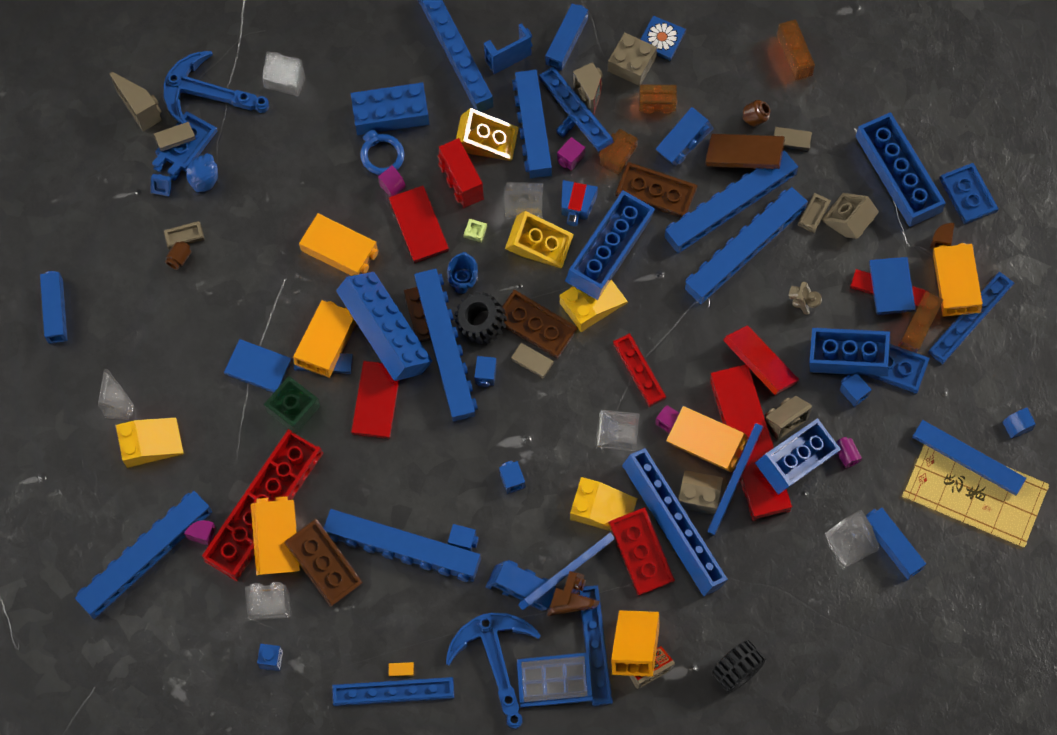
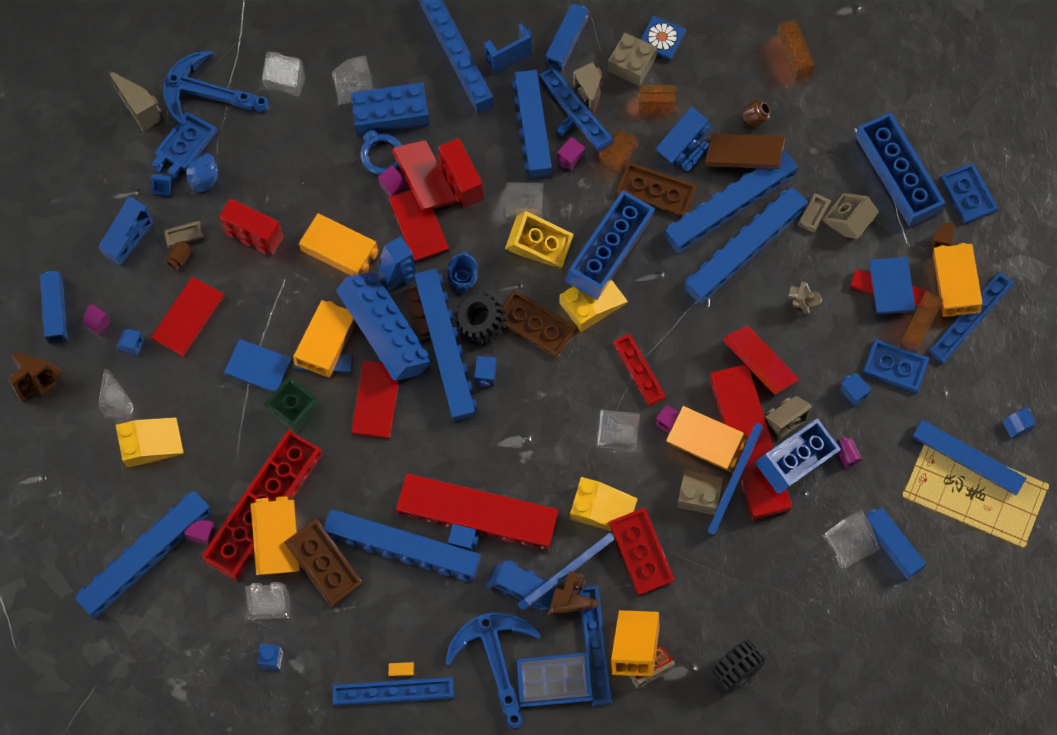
dark tan tile [154,122,196,151] -> none
yellow slope [456,108,519,161] -> none
yellowish green tile [464,219,487,243] -> none
blue brick [499,461,526,494] -> none
dark tan tile [511,343,554,379] -> none
torso [561,180,598,226] -> none
blue brick [622,448,728,596] -> none
dark tan tile [774,127,812,151] -> none
blue brick [809,328,890,376] -> none
none -> reddish brown piece [8,352,62,402]
none -> magenta brick [83,303,111,336]
none -> blue wedge [99,196,154,265]
none -> blue brick [116,329,144,356]
none -> red tile [151,277,225,357]
none -> red brick [219,198,284,255]
none -> clear slope [332,55,373,105]
none -> blue wedge [376,236,416,293]
none -> red tile [392,140,456,212]
none -> red tile [396,473,559,551]
none -> blue axle [681,140,709,171]

